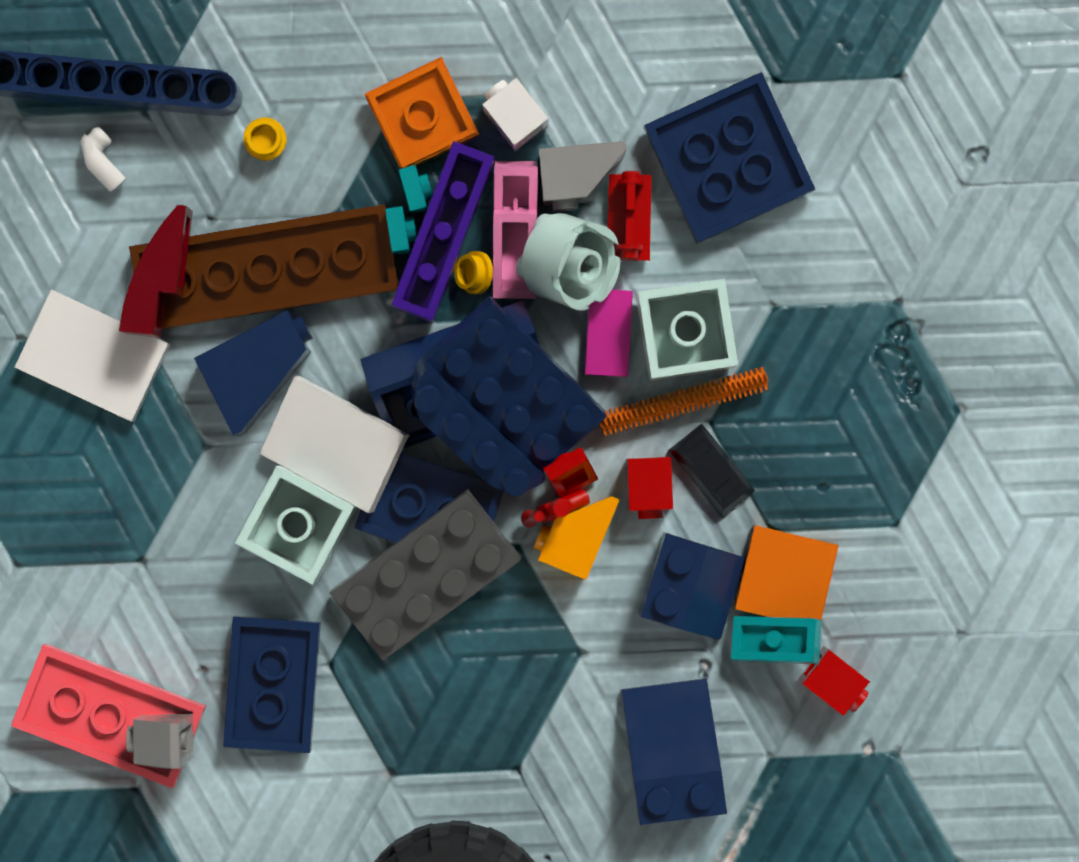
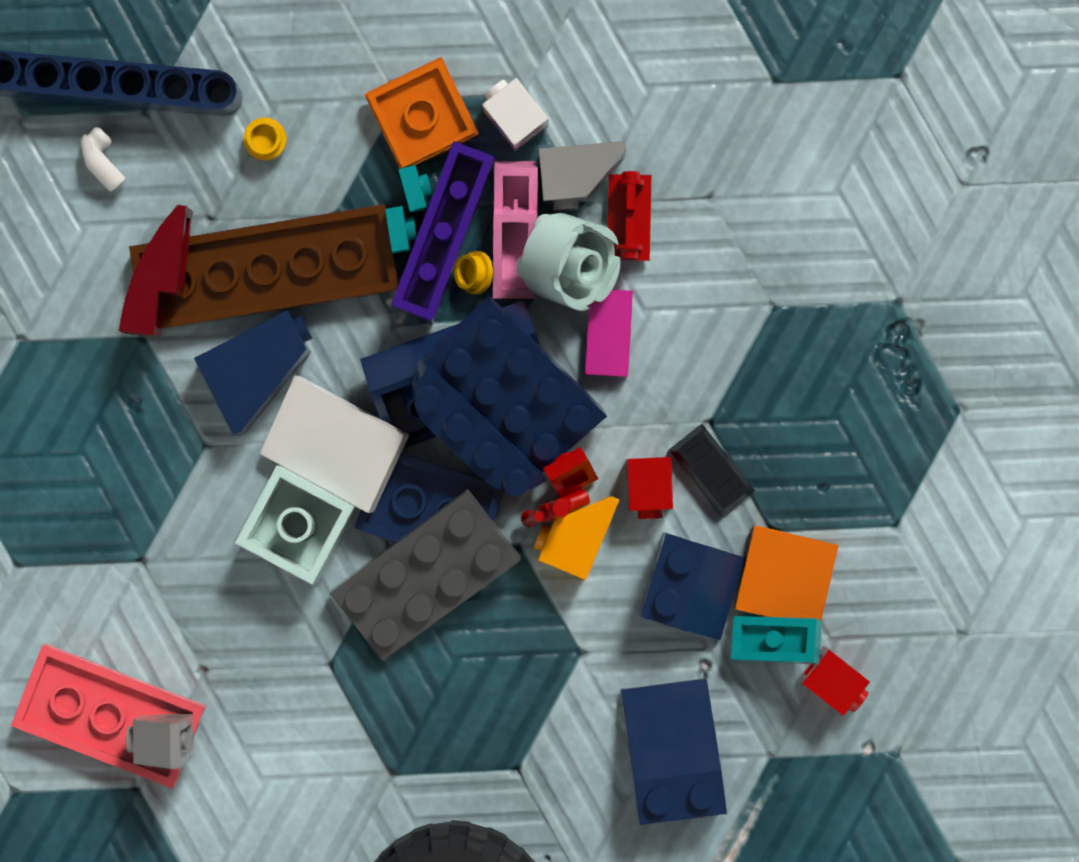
white tile [15,289,171,422] -> none
dark blue plate [223,616,321,753] -> none
orange axle [600,367,768,436] -> none
light aqua brick [636,279,738,381] -> none
dark blue plate [643,72,815,245] -> none

